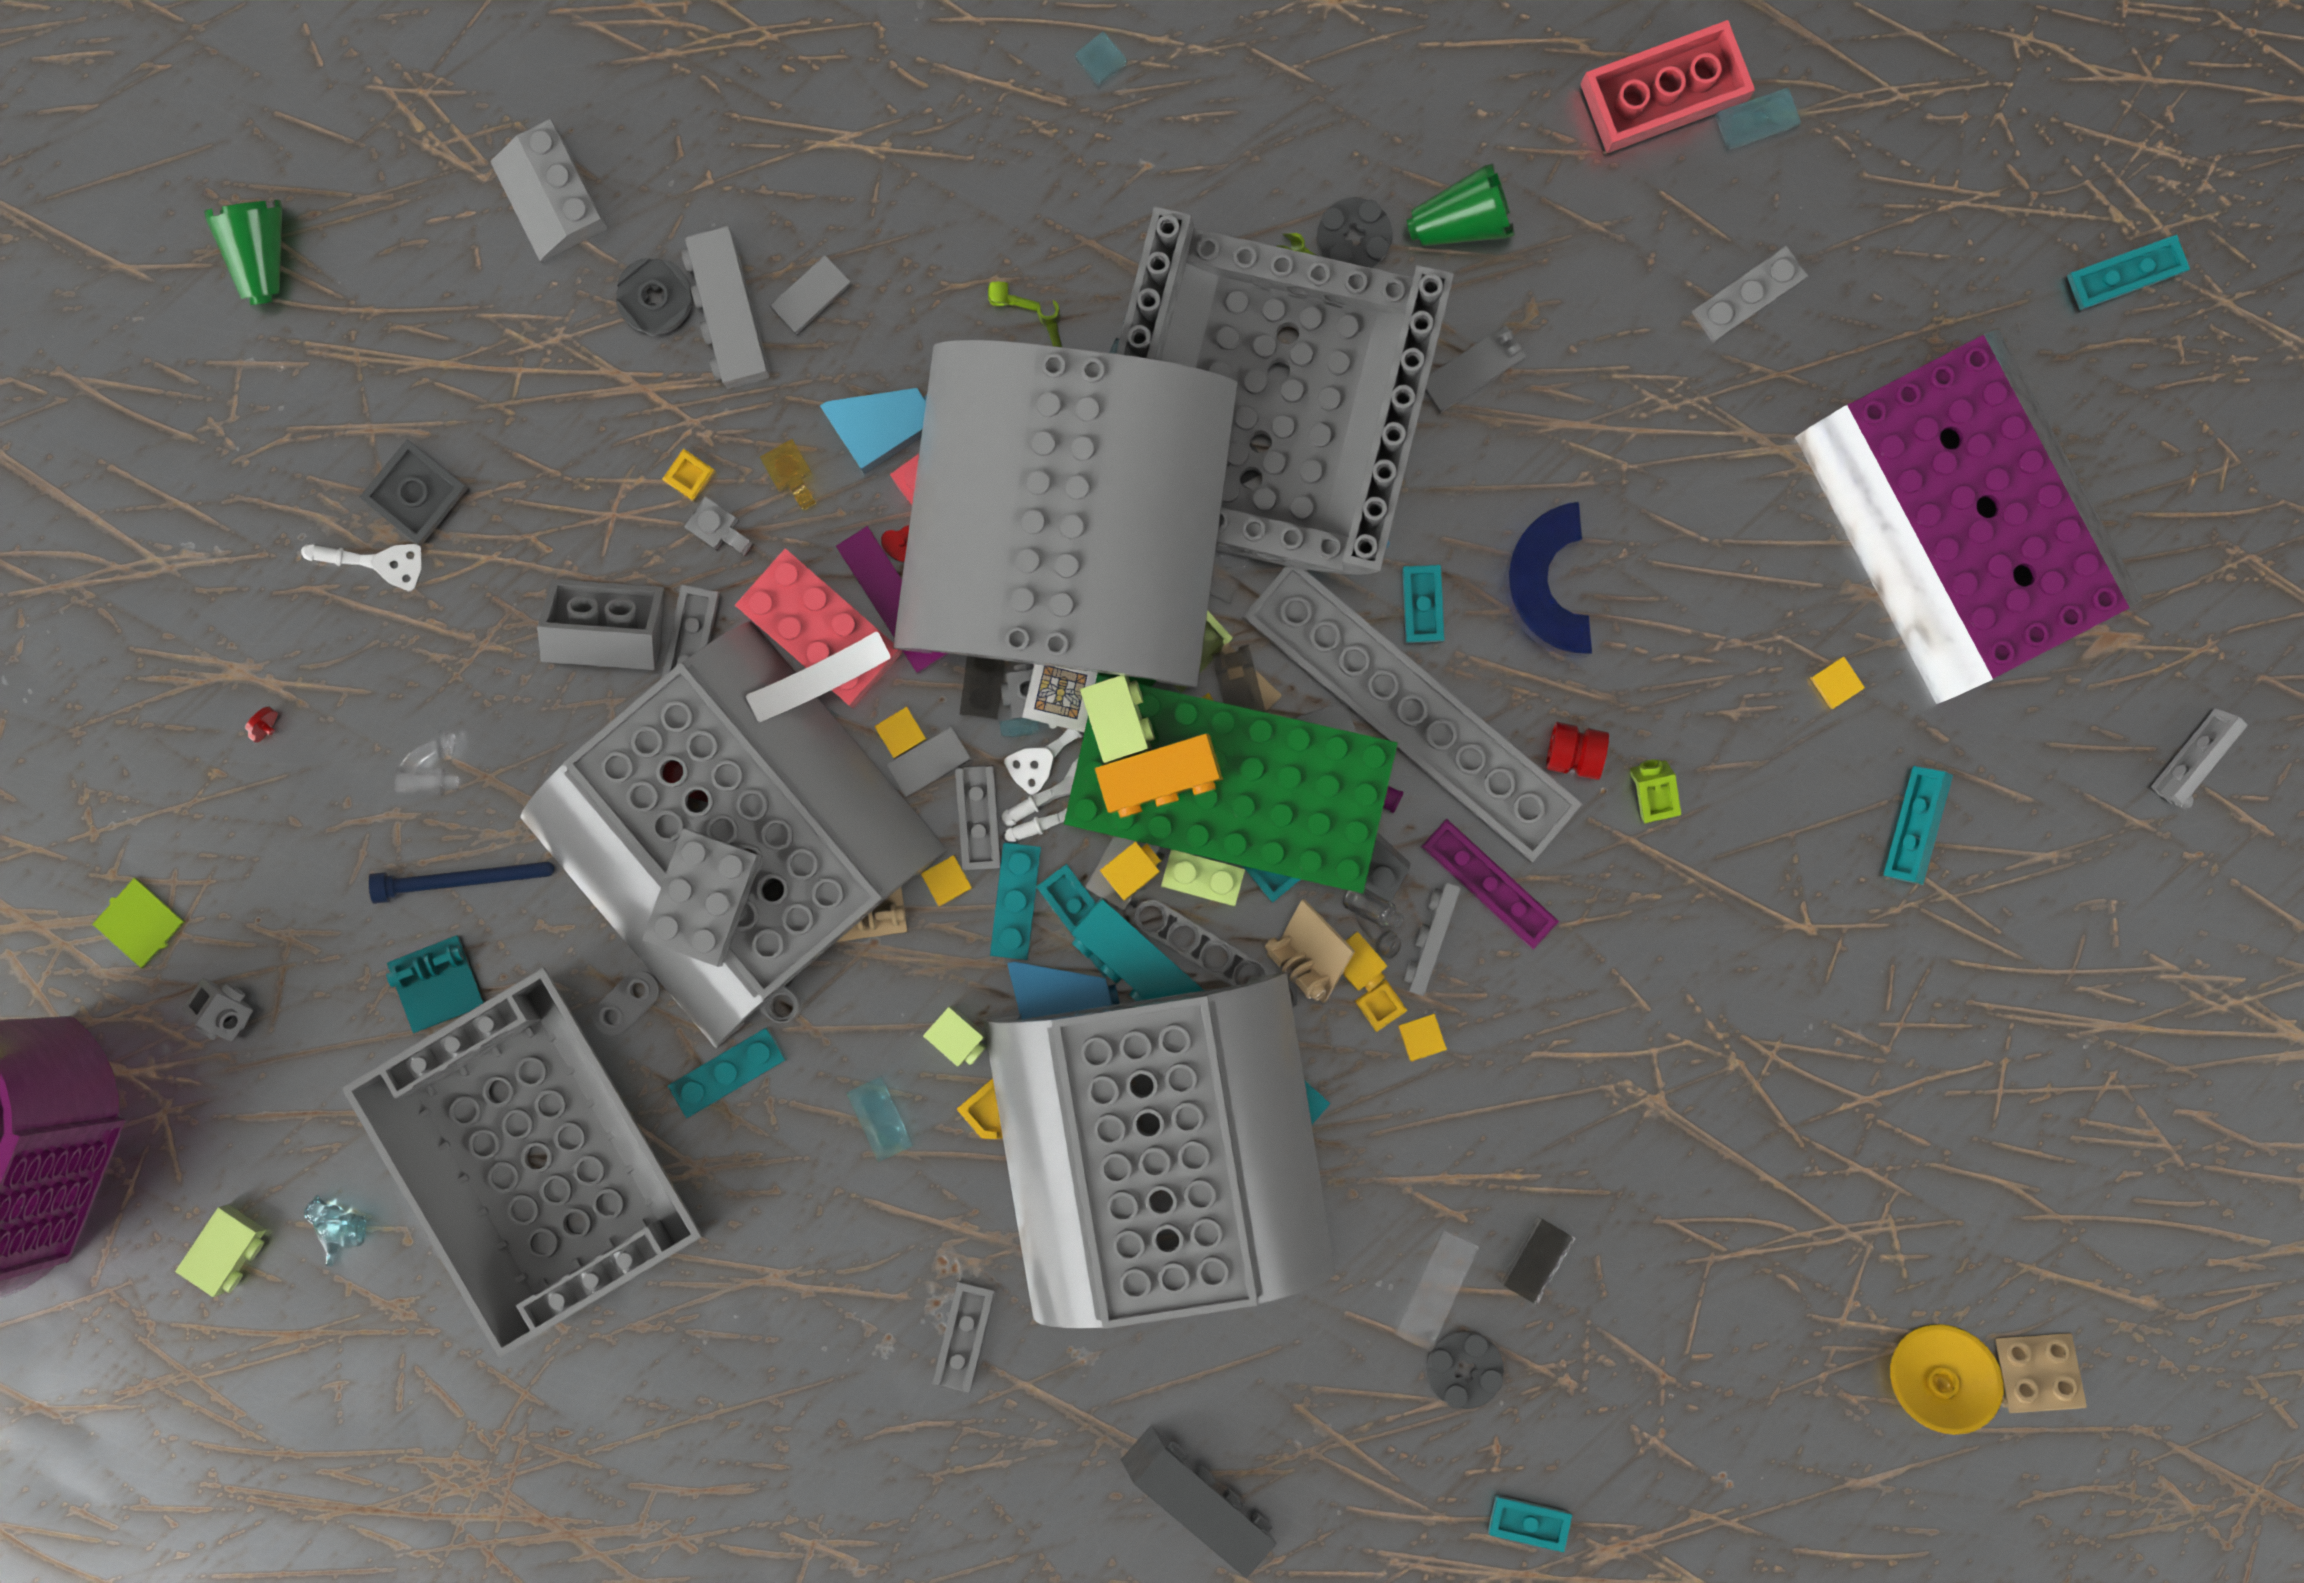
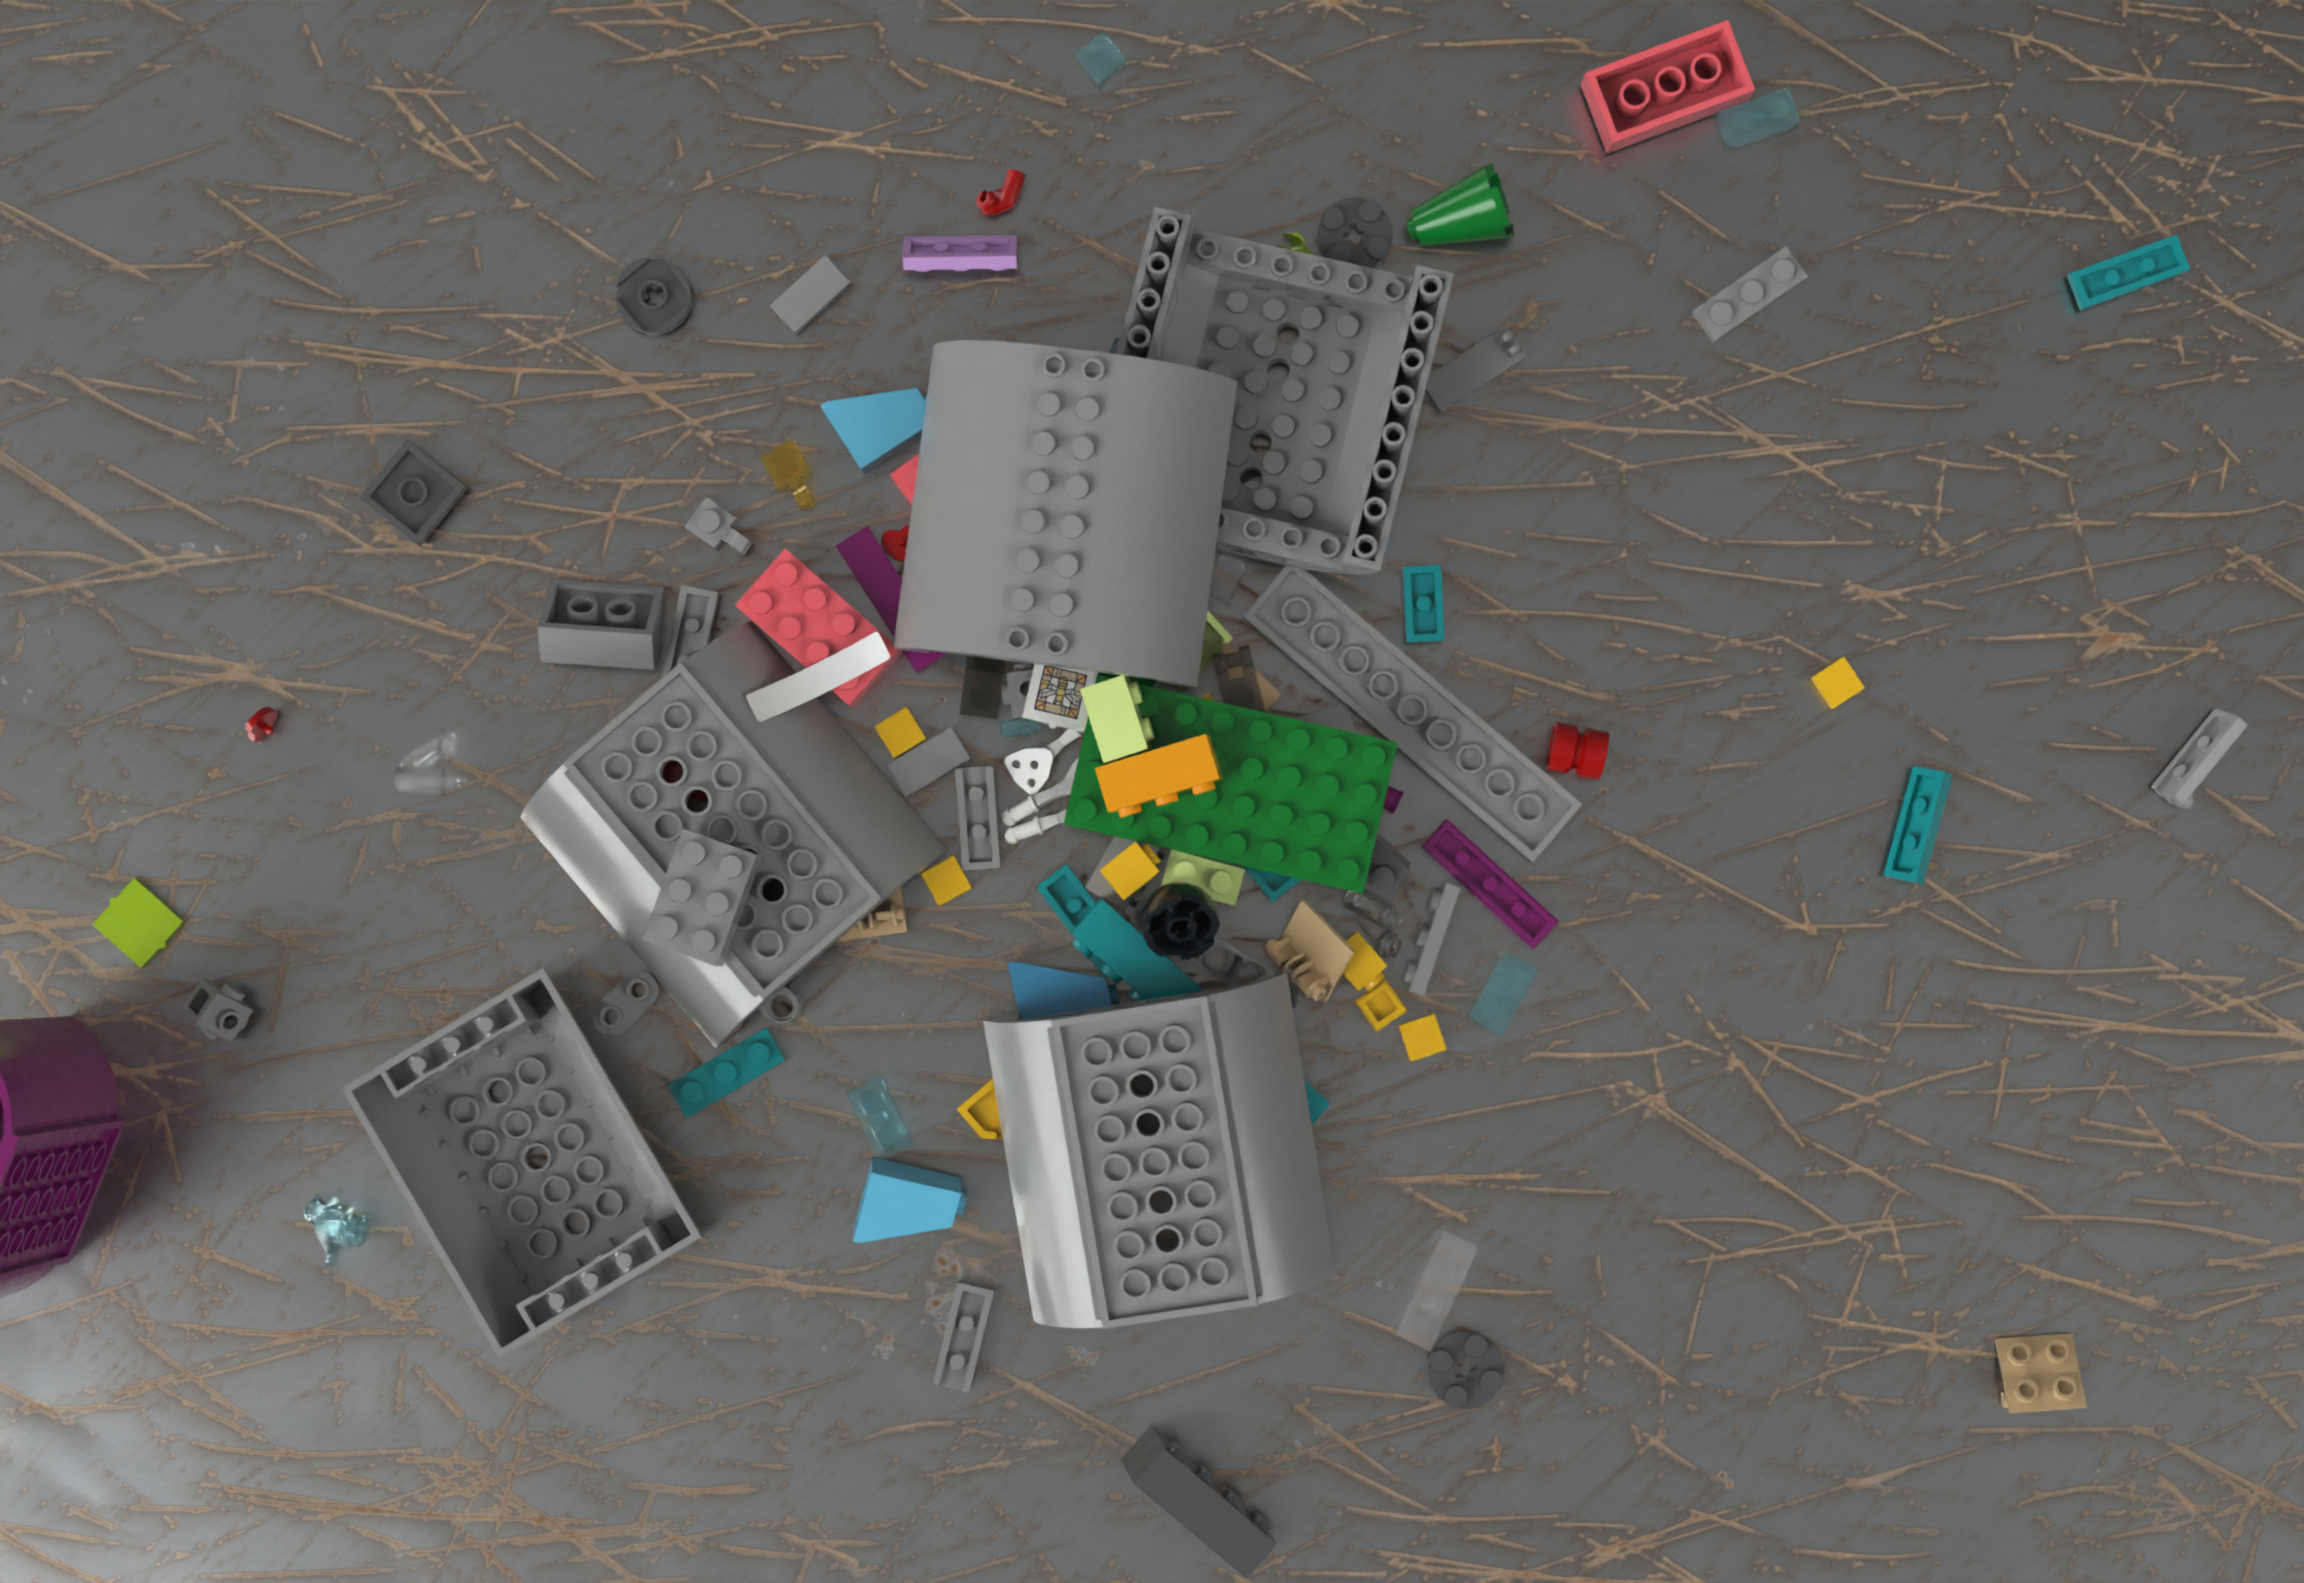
yellowish green brick [175,1204,267,1297] -> none
green cone [204,200,282,305] -> none
white piece [301,543,422,592] -> none
dark blue piece [369,862,555,904] -> none
teal hinge [386,935,484,1034] -> none
light grey slope [490,118,608,262] -> none
yellow tile [662,448,716,502] -> none
light grey brick [681,226,771,389] -> none
yellowish green brick [923,1006,987,1067] -> none
lime hand [988,281,1039,311] -> none
teal plate [990,843,1042,960] -> none
lime hand [1037,300,1062,347] -> none
teal plate [1488,1495,1573,1553] -> none
clear smoke brick [1500,1216,1576,1305] -> none
clear blue brick [1504,502,1592,658] -> none
lime bracket [1630,759,1681,823] -> none
magenta slope [1795,330,2143,704] -> none
yellow hat [1890,1324,2004,1435] -> none
none -> medium azure slope [853,1157,967,1243]
none -> lavender plate [902,235,1018,272]
none -> red arm [976,169,1026,216]
none -> black cylinder [1142,882,1220,960]
none -> clear light blue plate [1467,952,1539,1037]

